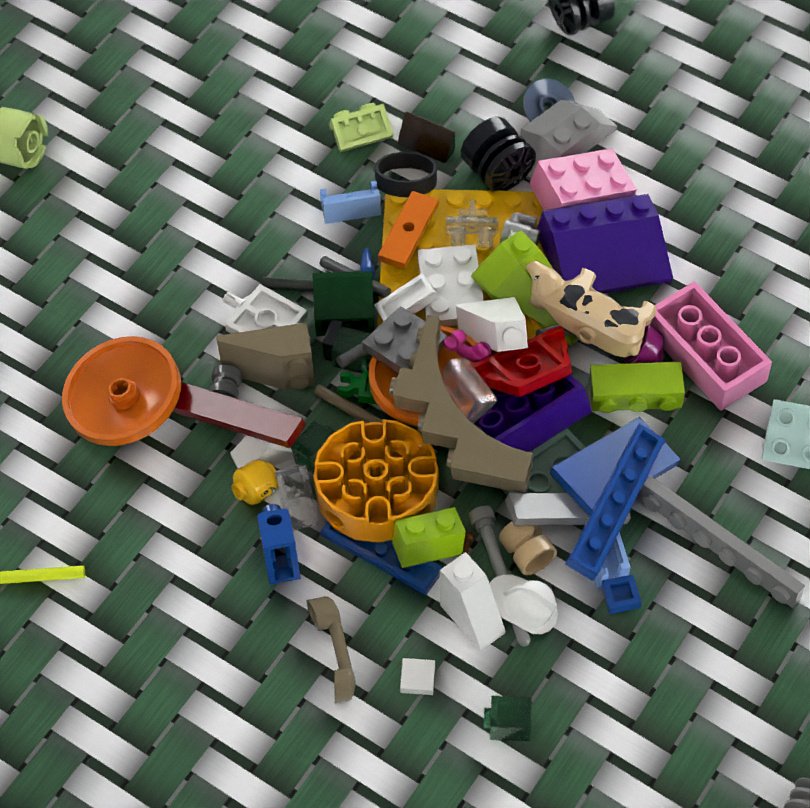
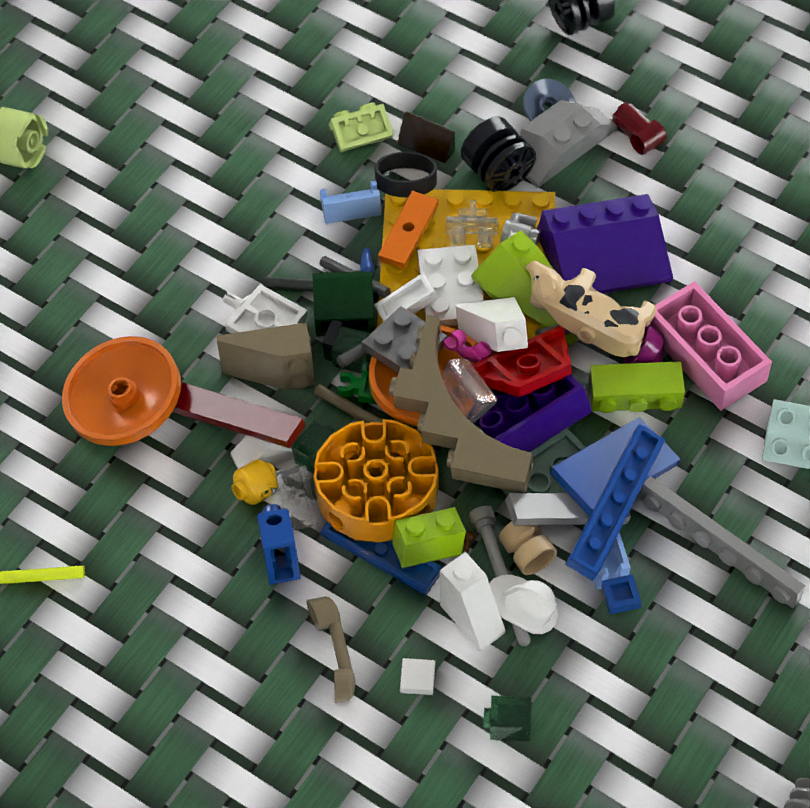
dark grey wheel [209,364,242,399] -> none
bright pink brick [529,149,637,210] -> none
none -> dark red piece [612,102,667,155]

